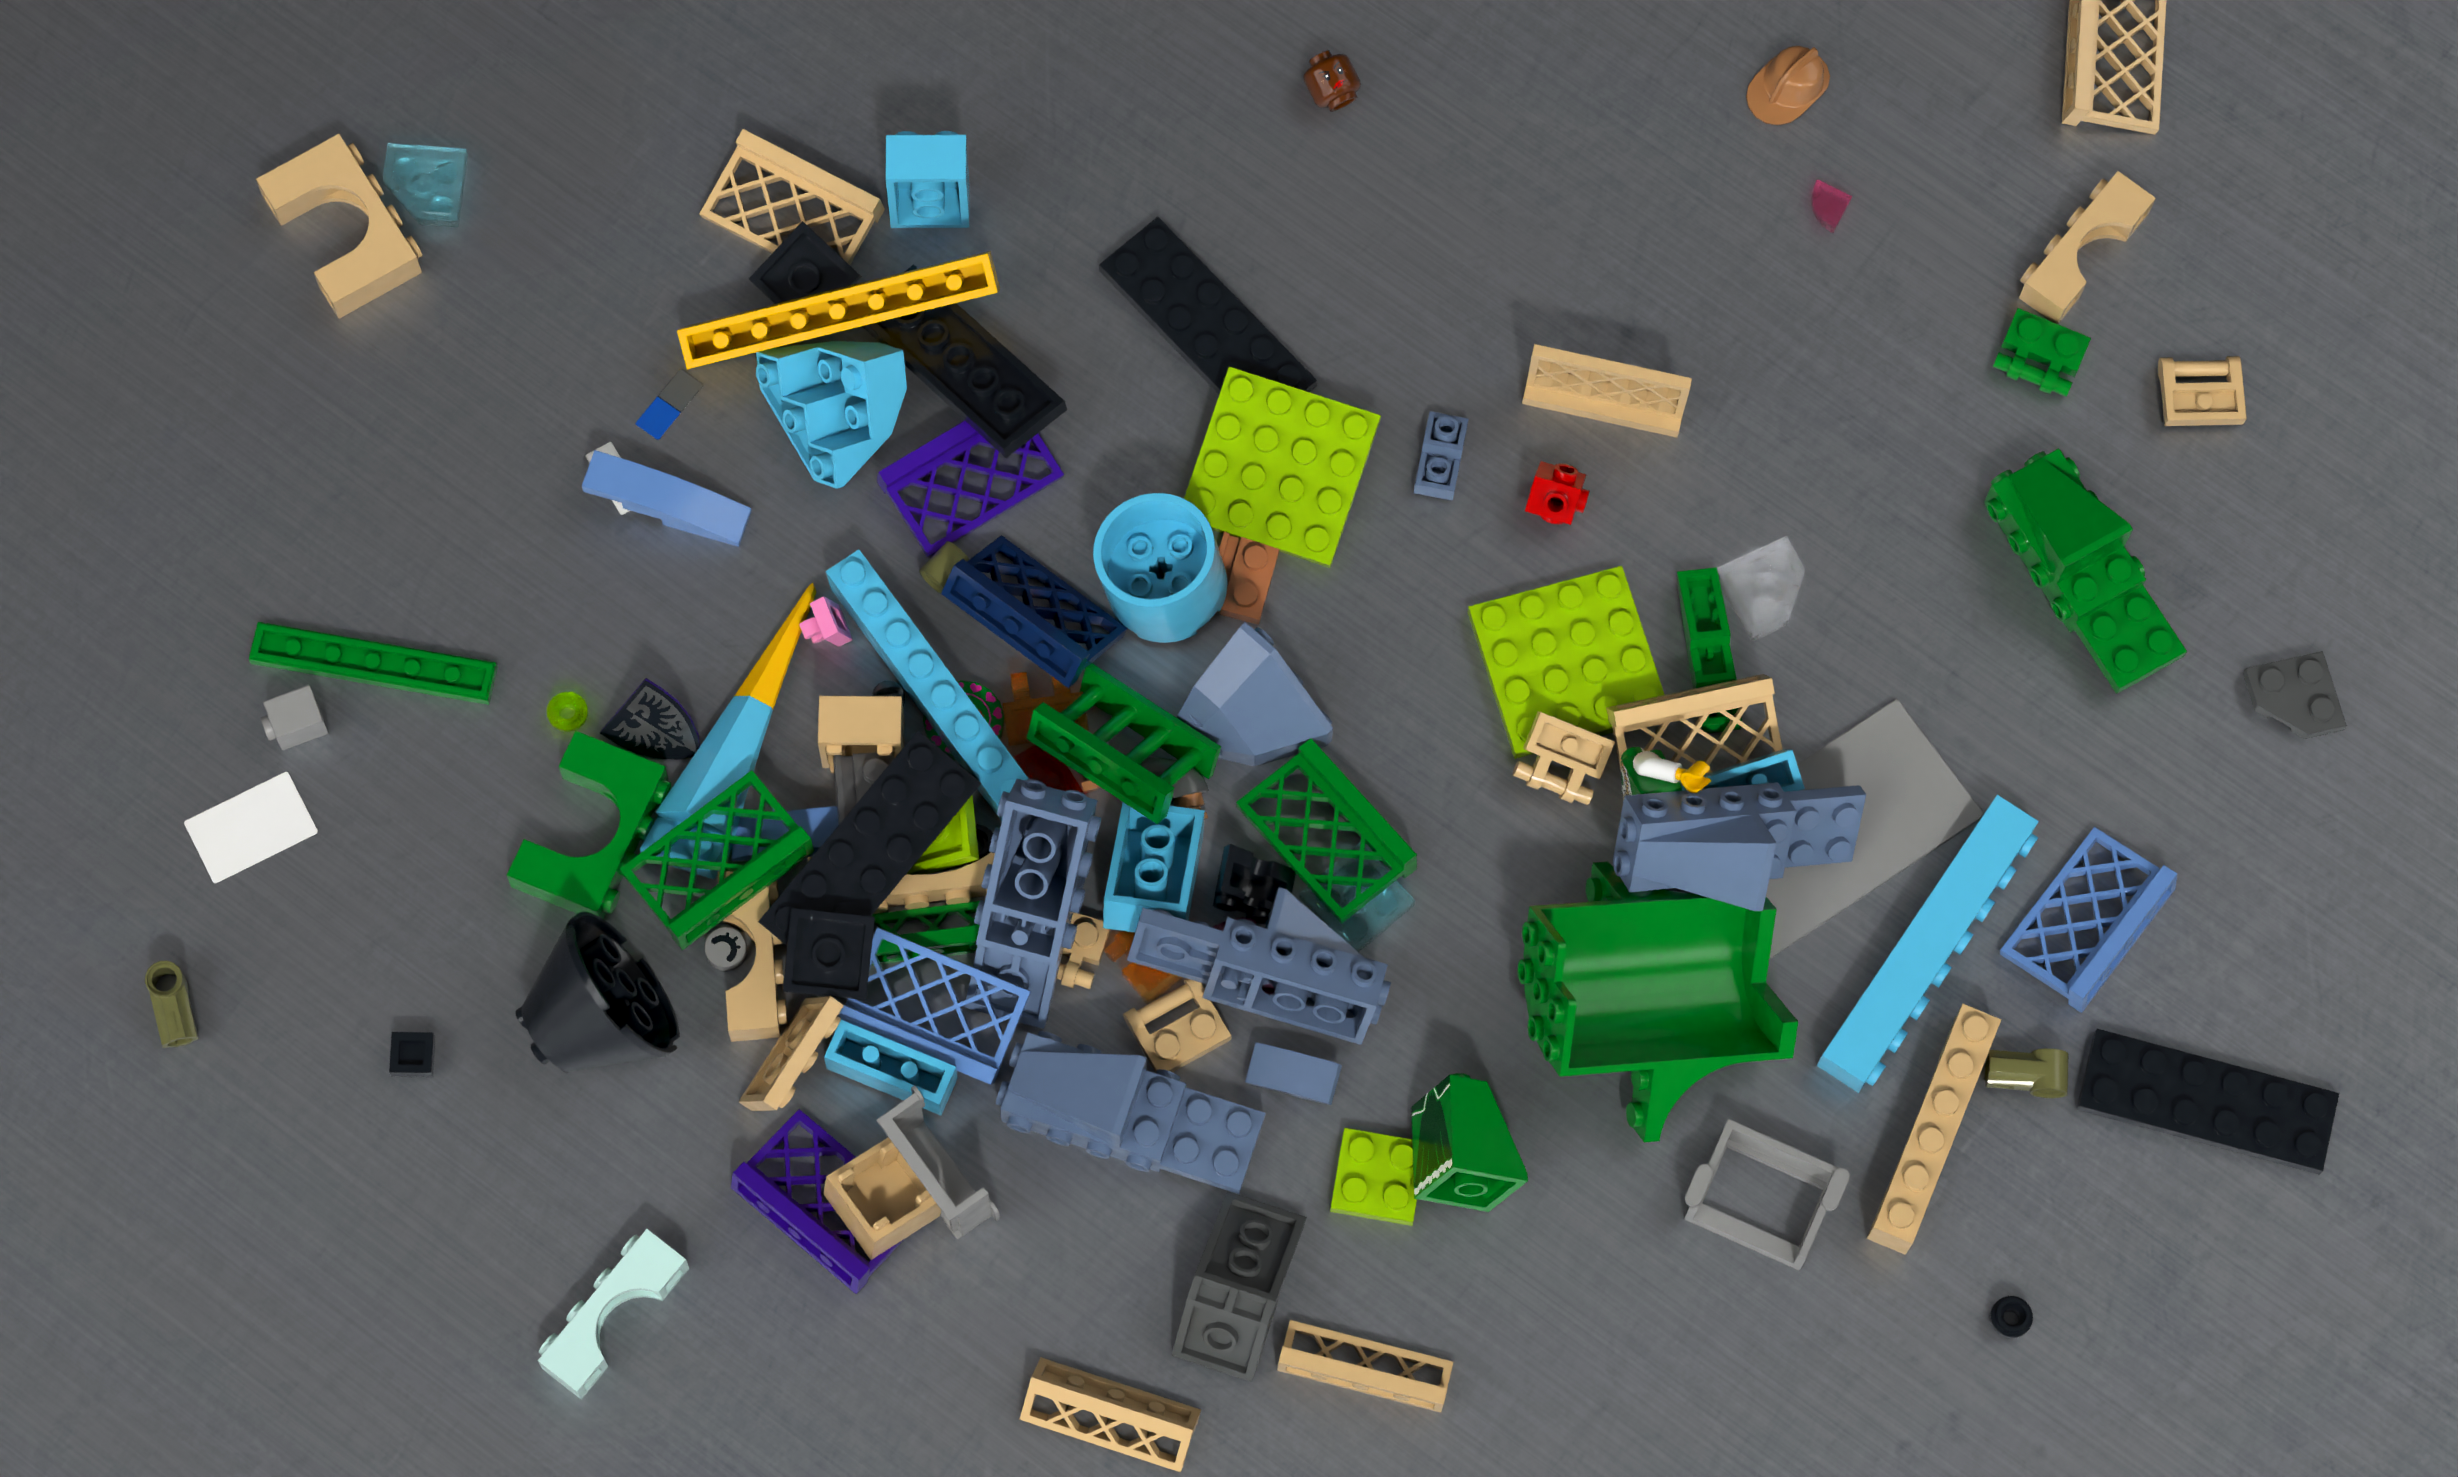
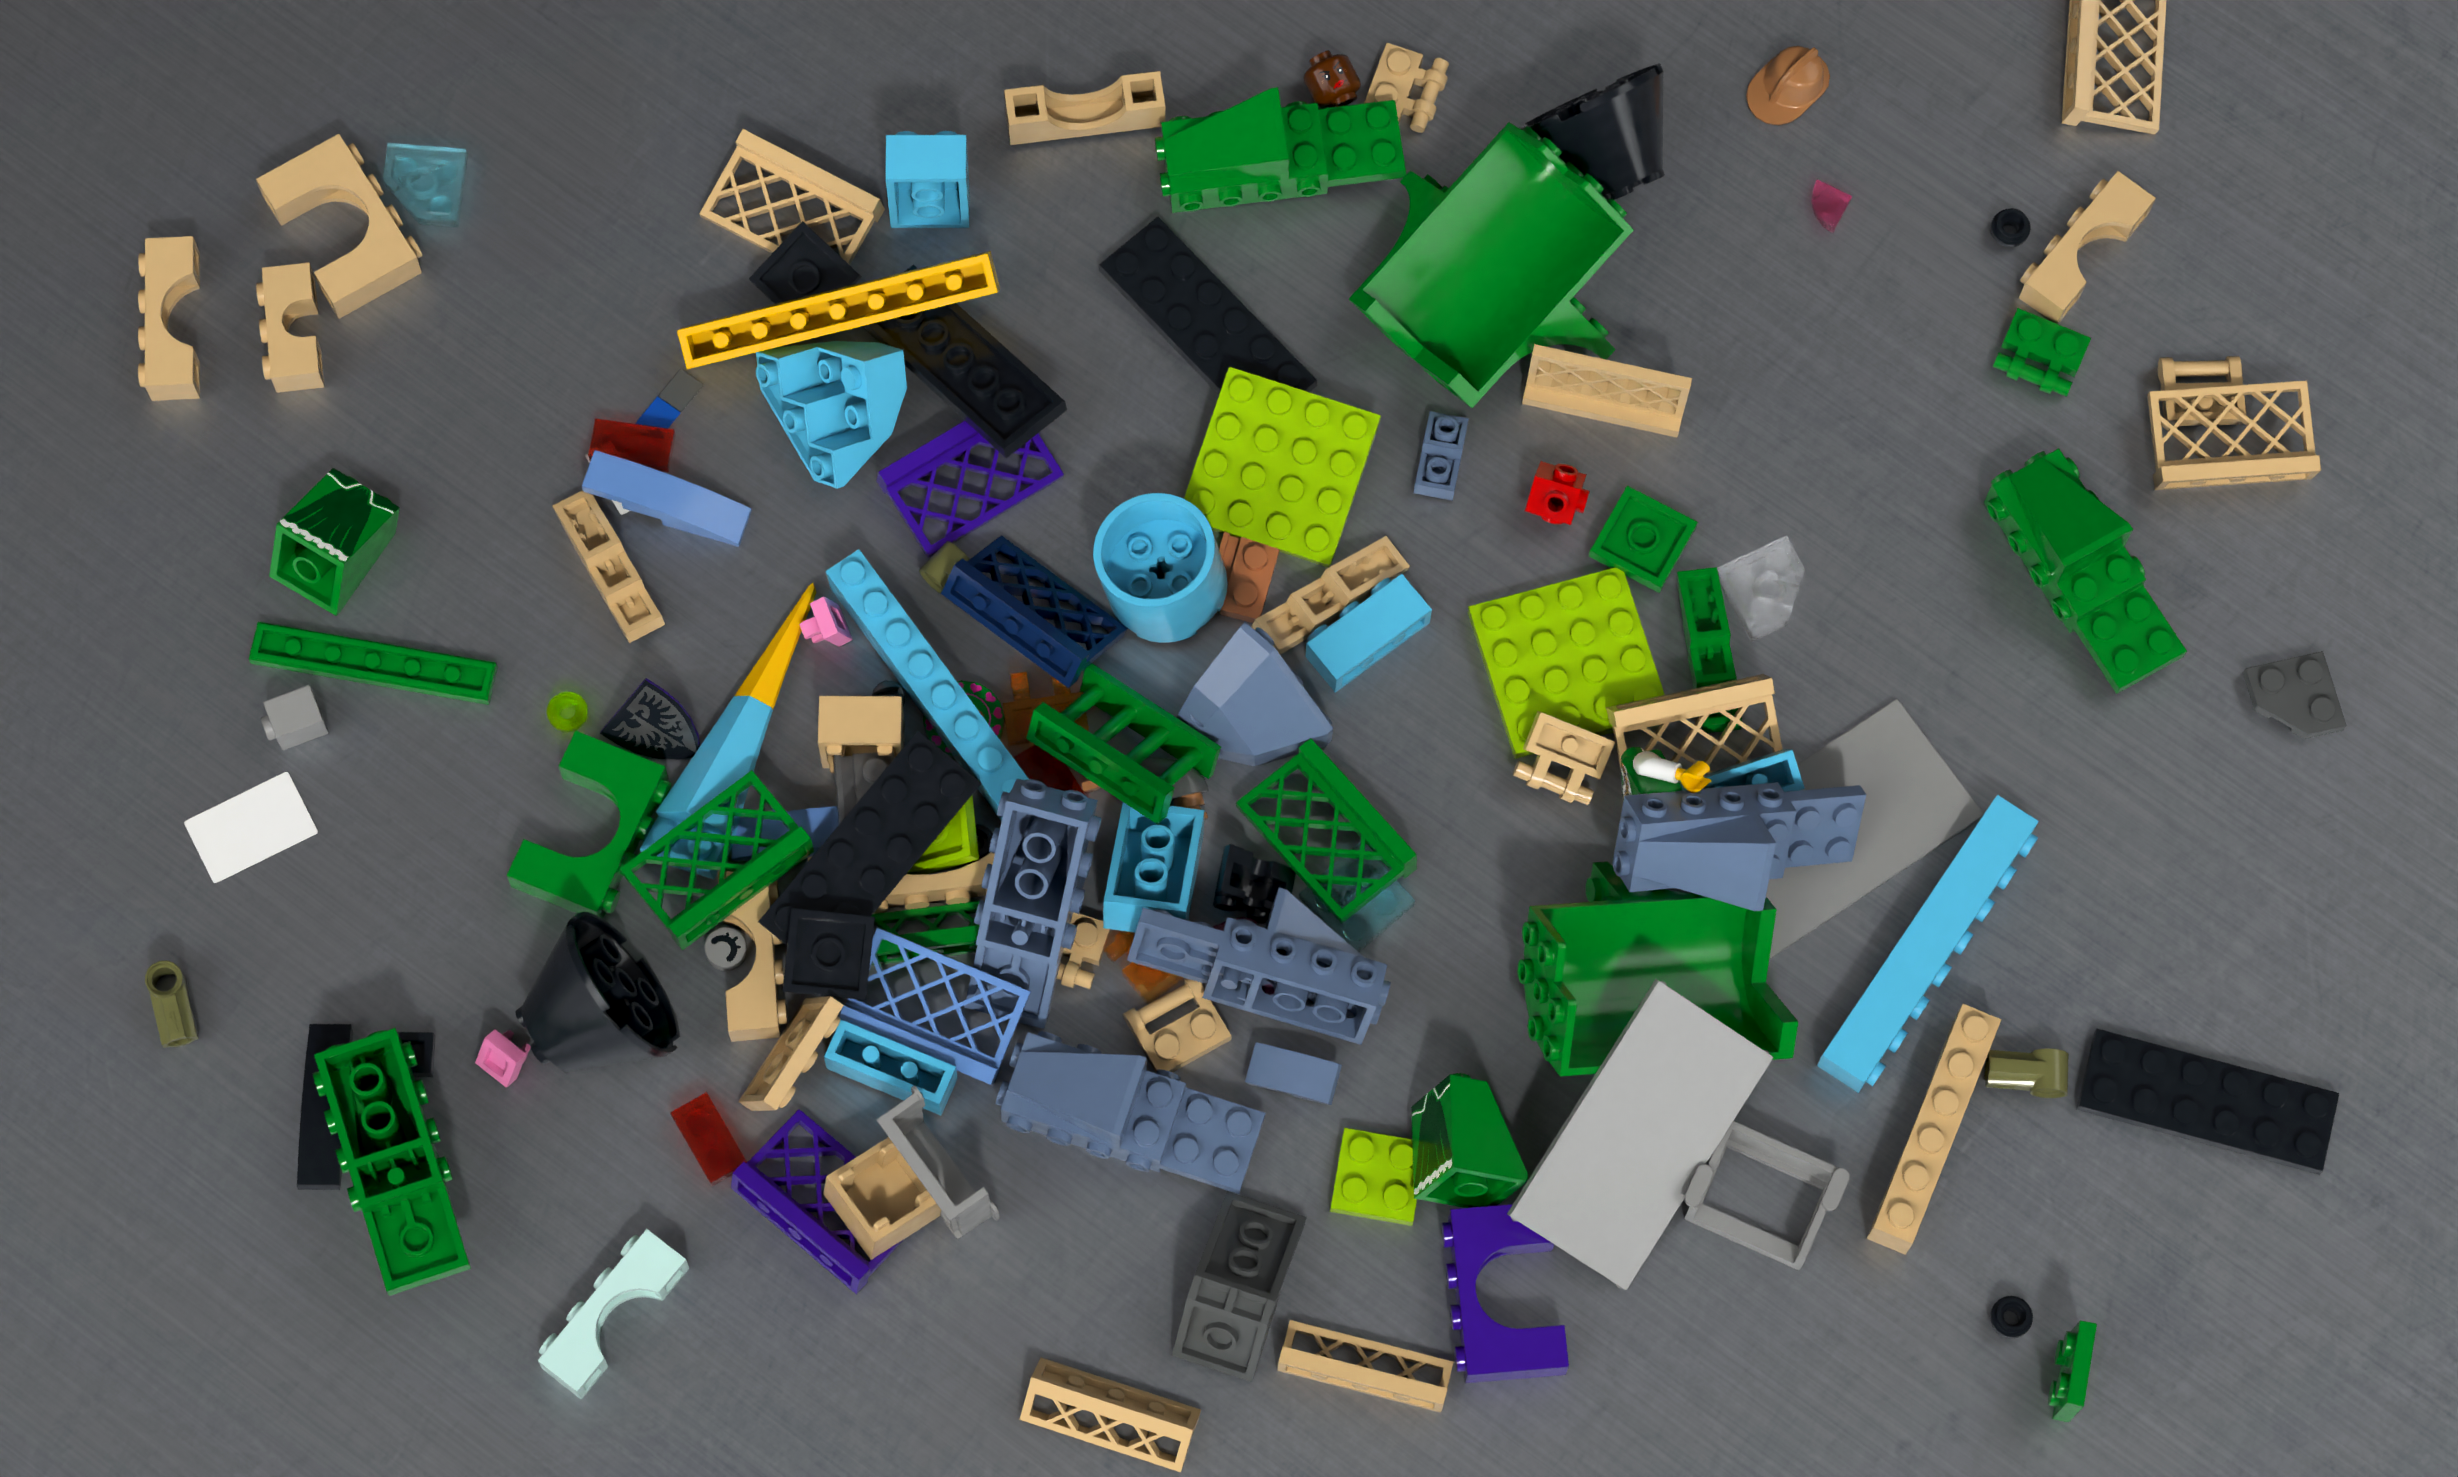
medium blue fence [2000,827,2177,1013] -> none
none -> tan arch [138,236,200,401]
none -> tan arch [256,262,325,393]
none -> green slope [269,468,400,616]
none -> black slope [297,1024,353,1190]
none -> green wedge [312,1028,471,1296]
none -> bright pink tile [475,1029,531,1088]
none -> tan slope [552,490,665,643]
none -> clear red plate [588,418,676,472]
none -> clear red plate [670,1092,747,1187]
none -> tan arch [1004,71,1166,145]
none -> green wedge [1155,87,1406,213]
none -> tan slope [1251,536,1410,655]
none -> medium azure brick [1305,574,1432,693]
none -> green cylinder [1348,122,1634,408]
none -> tan plate [1364,43,1449,133]
none -> dark purple arch [1442,1204,1569,1383]
none -> light grey piece [1507,979,1774,1290]
none -> black cone [1519,63,1665,200]
none -> green plate [1589,486,1698,593]
none -> black plate [1991,208,2031,247]
none -> green plate [2048,1320,2097,1422]
none -> tan fence [2147,380,2321,490]

